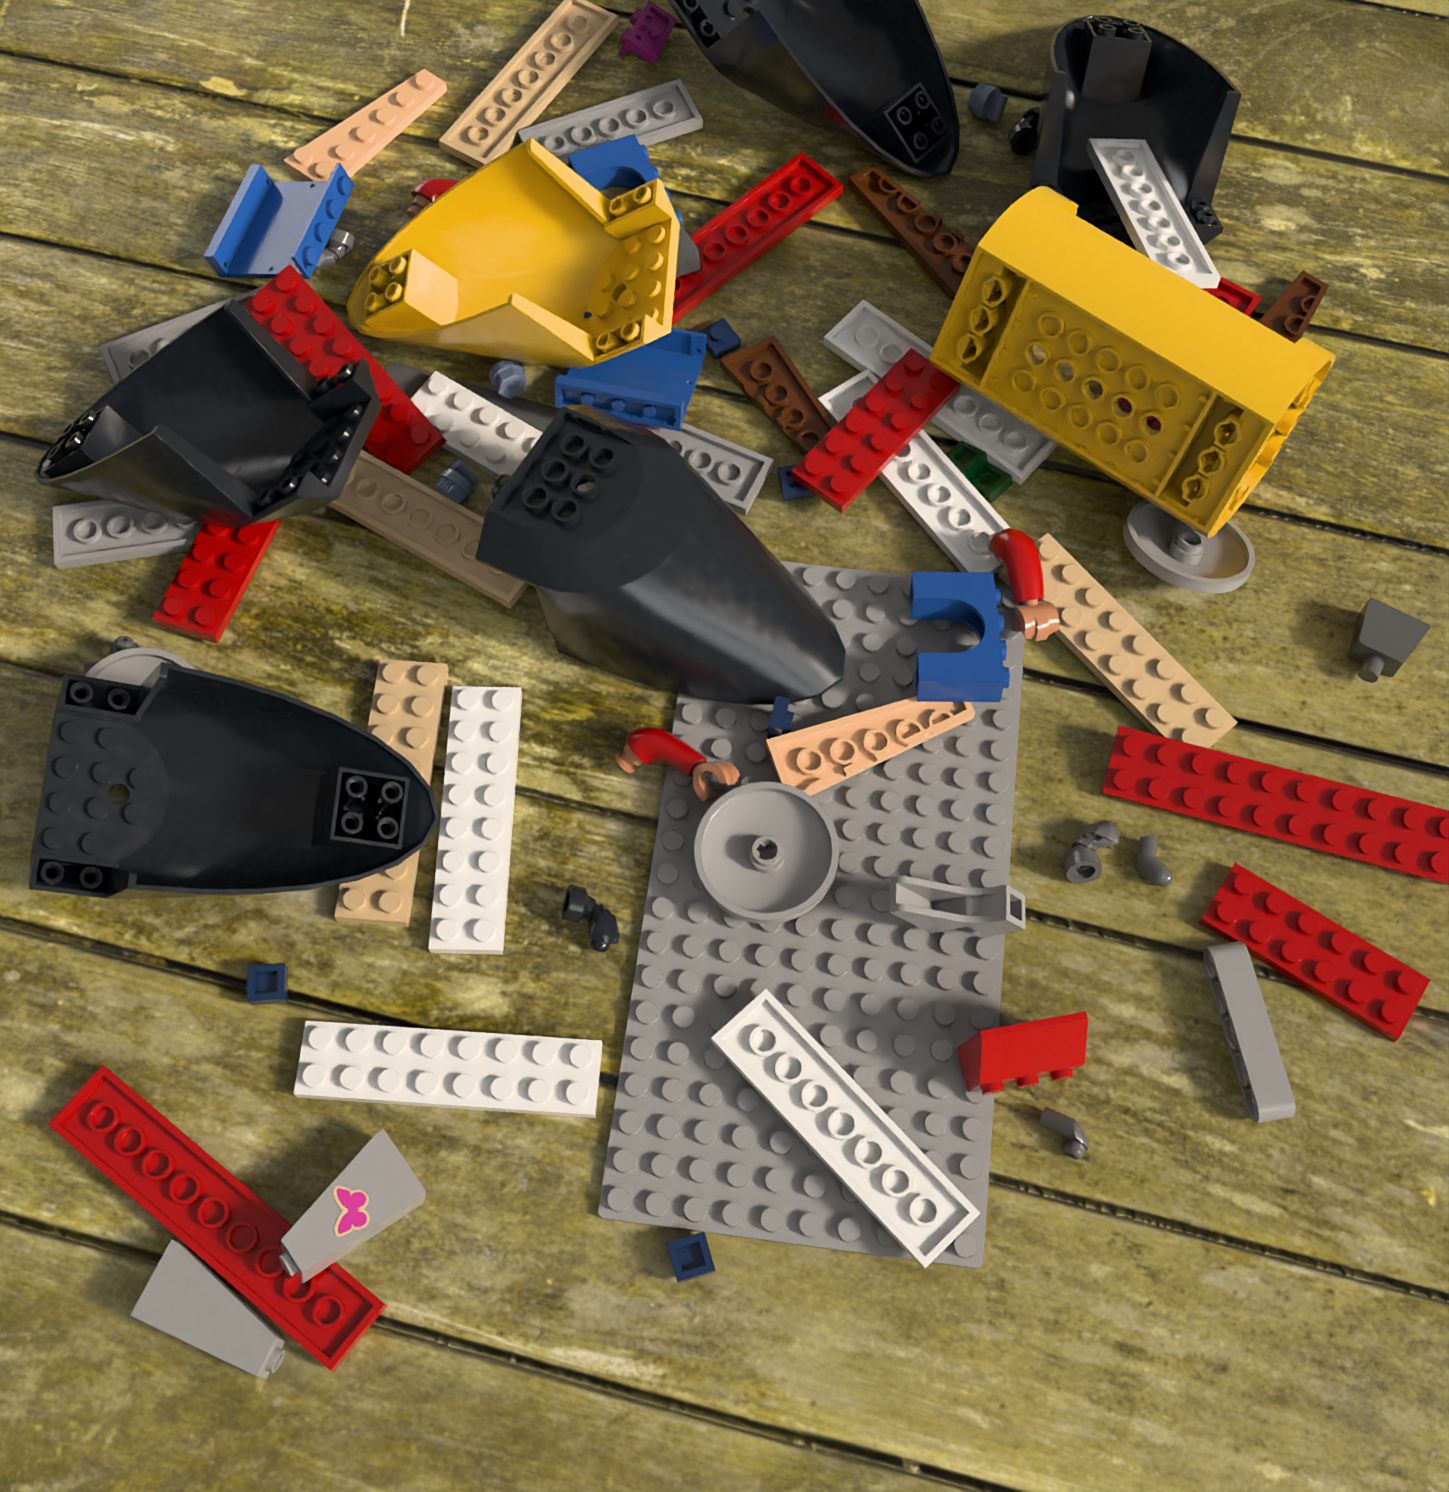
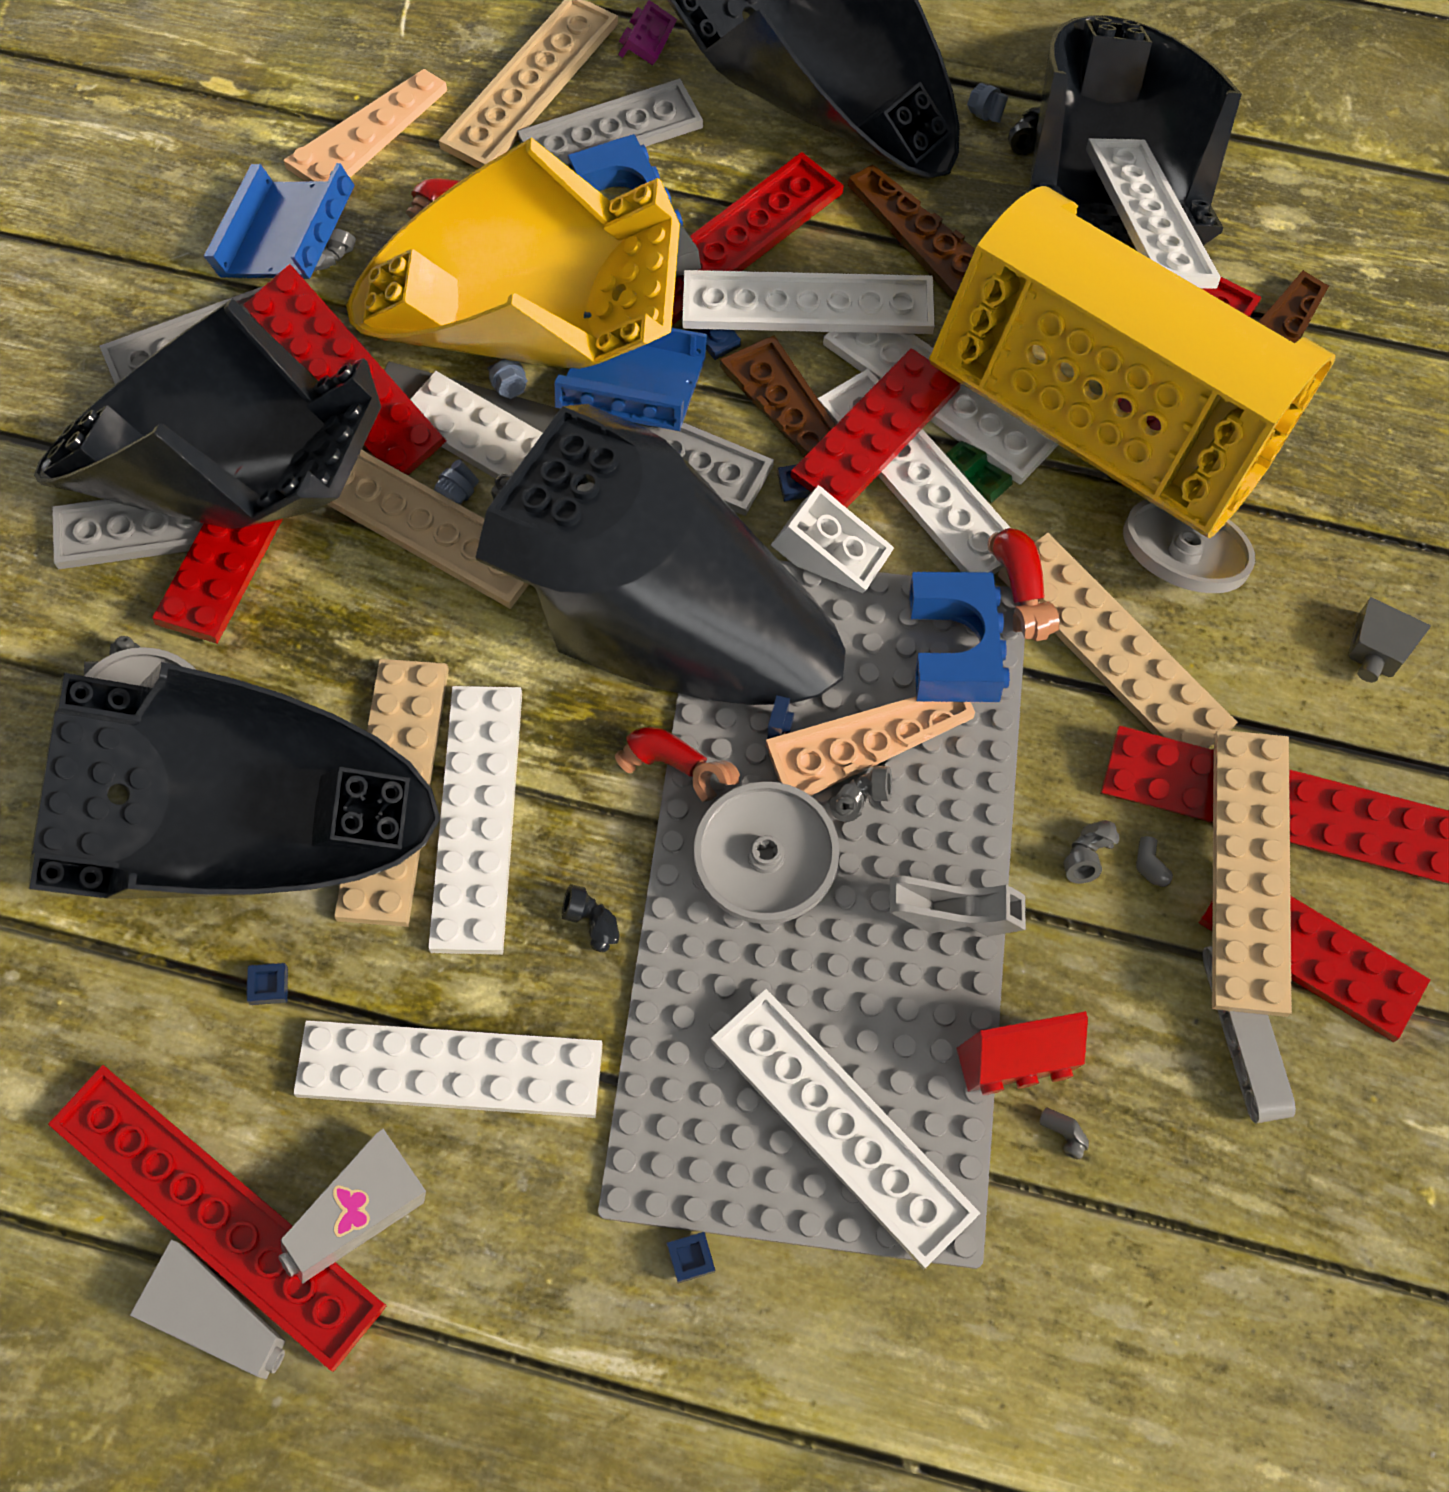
none -> white plate [683,270,934,334]
none -> white slope [771,485,894,593]
none -> dark grey arm [830,766,892,822]
none -> tan plate [1212,729,1292,1017]

